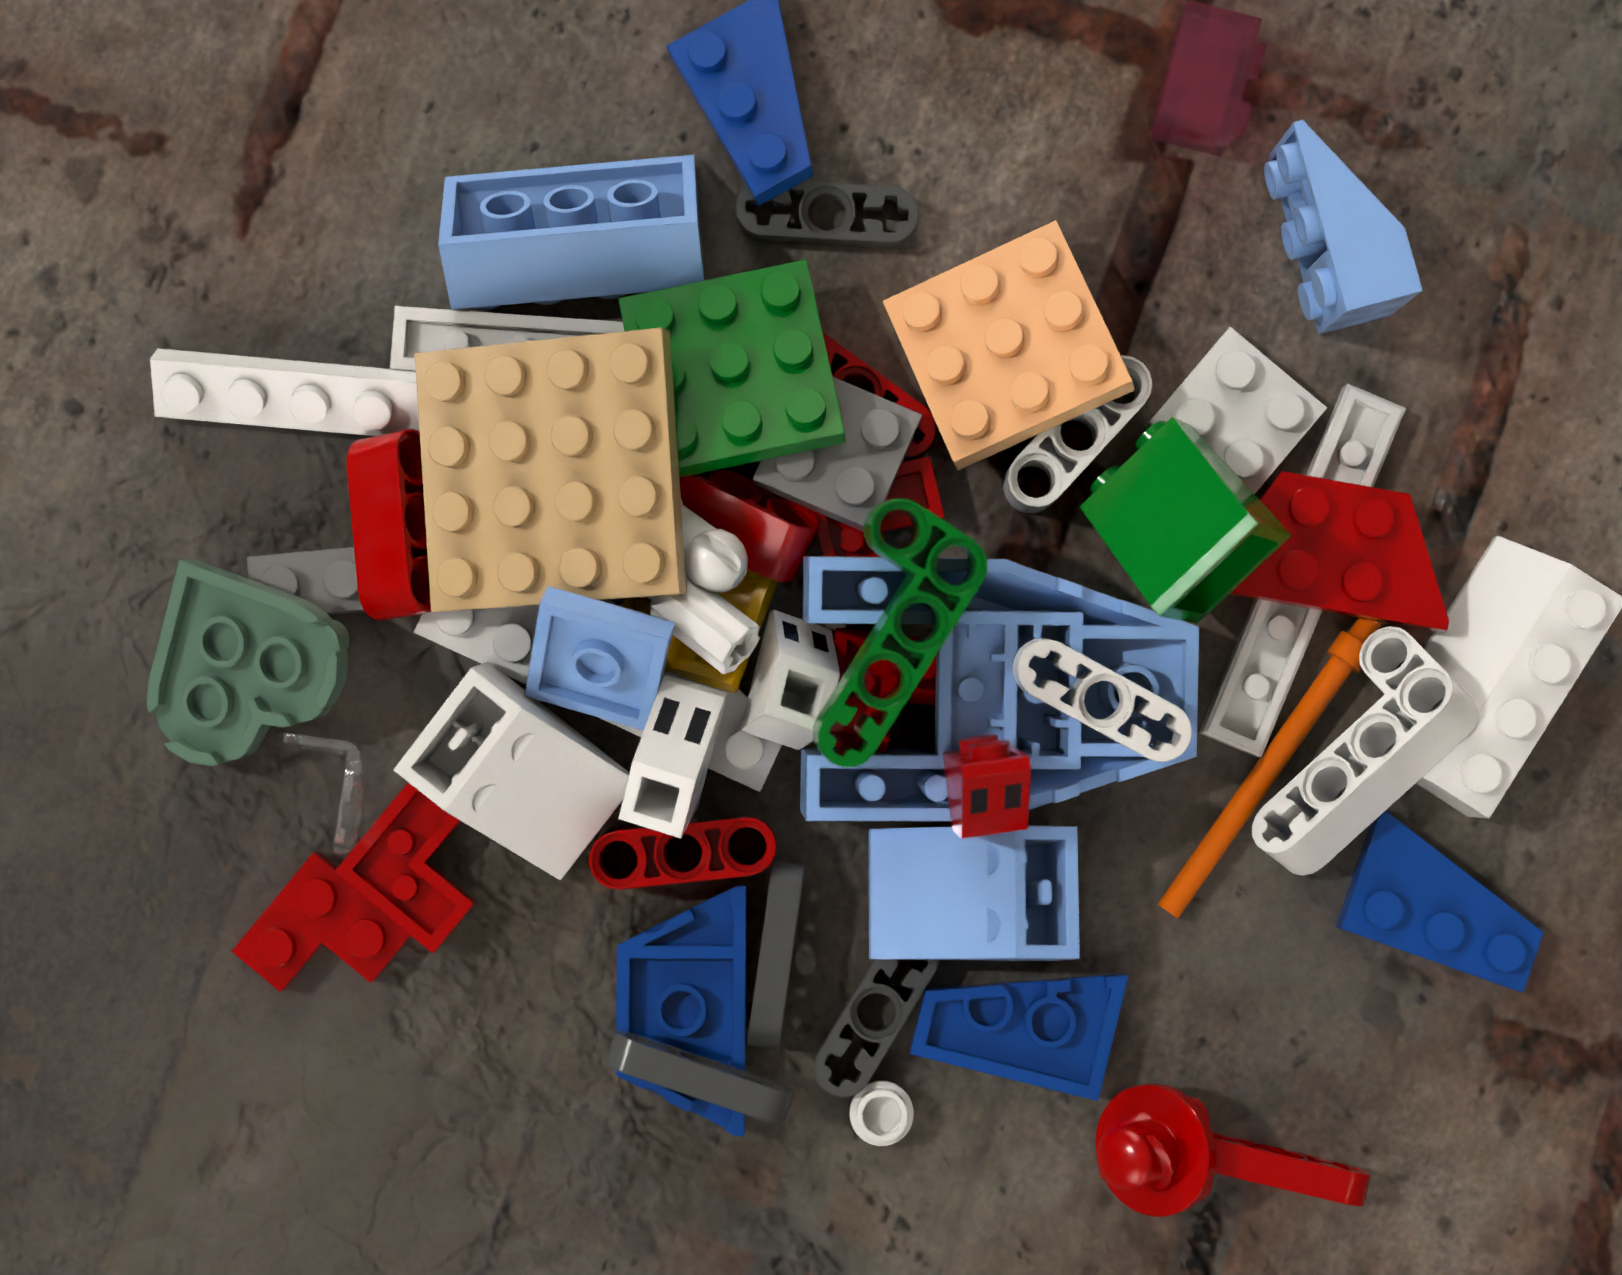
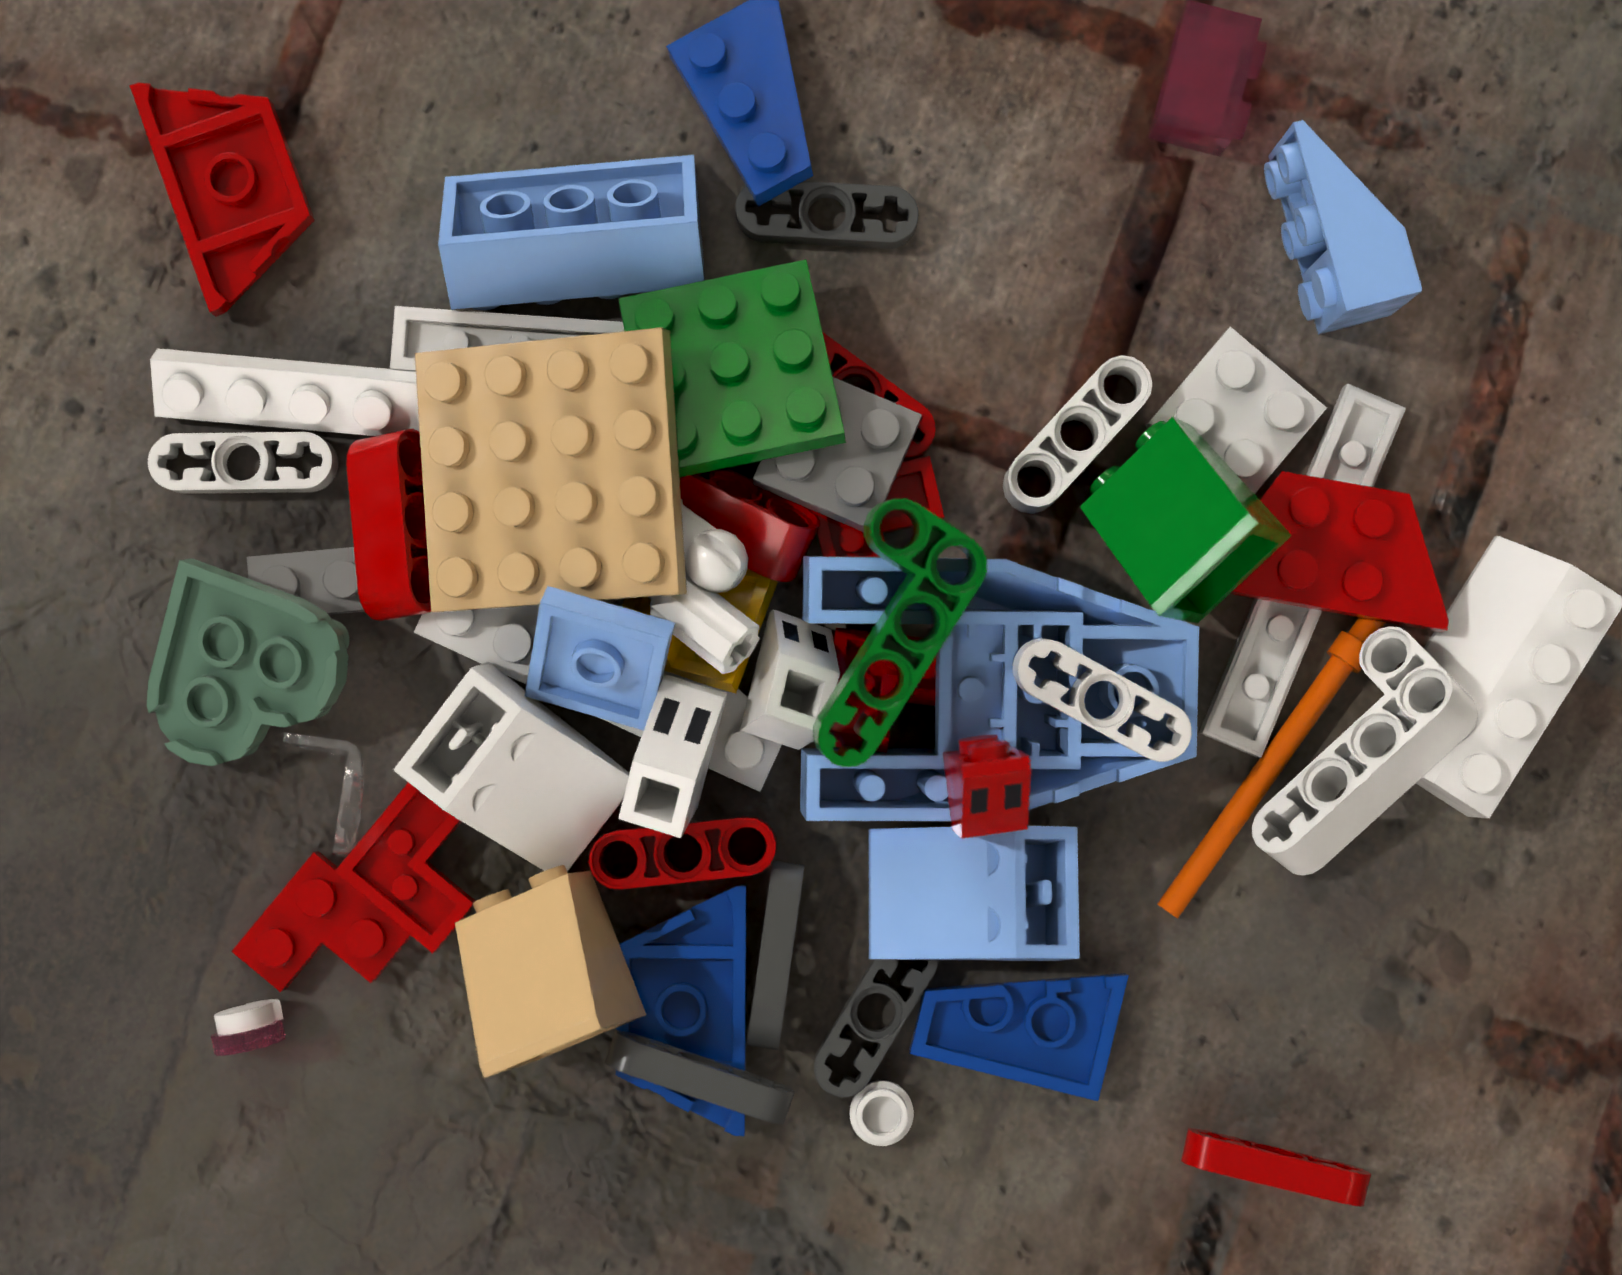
light nougat plate [883,220,1135,471] -> none
red plate [1095,1083,1216,1217] -> none
blue wing [1336,810,1544,993] -> none
none -> red wing [129,82,315,317]
none -> white beam [148,432,338,494]
none -> piece [211,999,286,1056]
none -> tan slope [455,865,647,1078]

